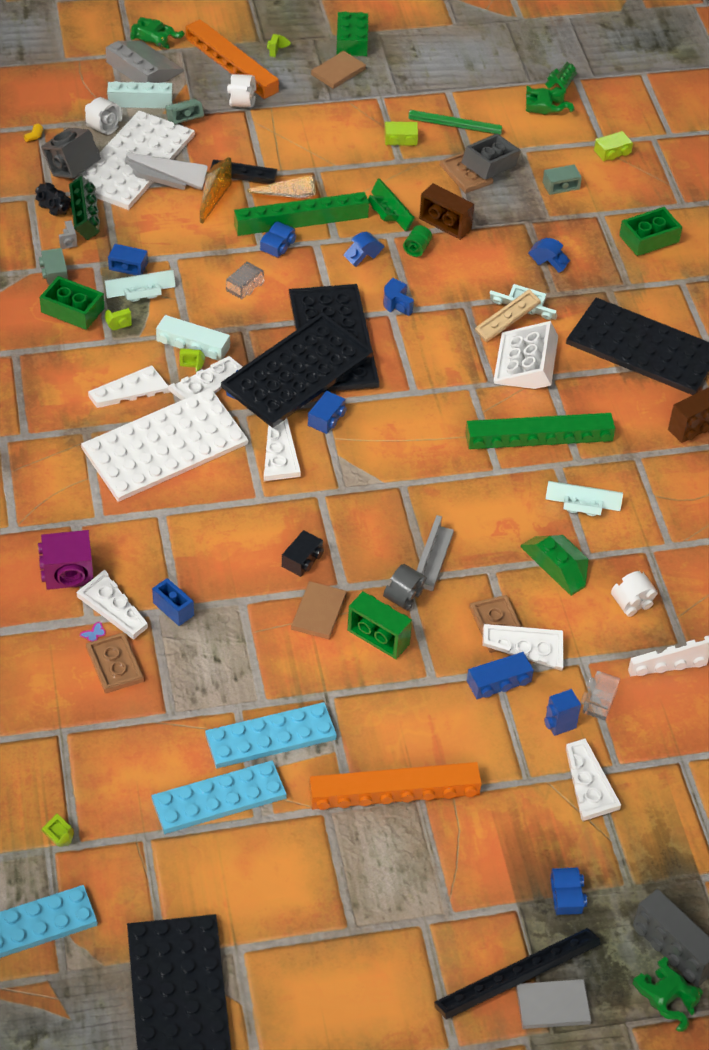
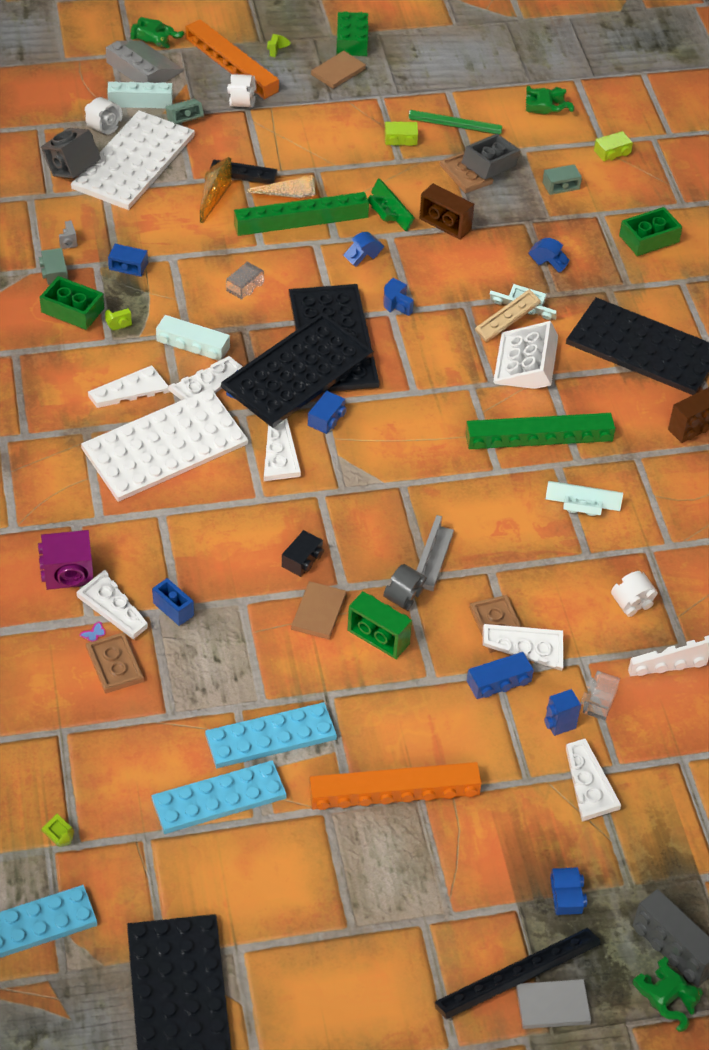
yellow arm [24,124,43,142] -> none
black brick [35,182,72,216] -> none
dark green brick [69,176,100,240] -> none
light aqua bracket [105,270,175,301] -> none
wedge [125,152,208,190] -> none
lime plate [179,348,205,372] -> none
blue brick [260,221,296,257] -> none
green wheel [403,225,433,257] -> none
green wedge [521,535,589,596] -> none
green bracket [545,61,577,91] -> none

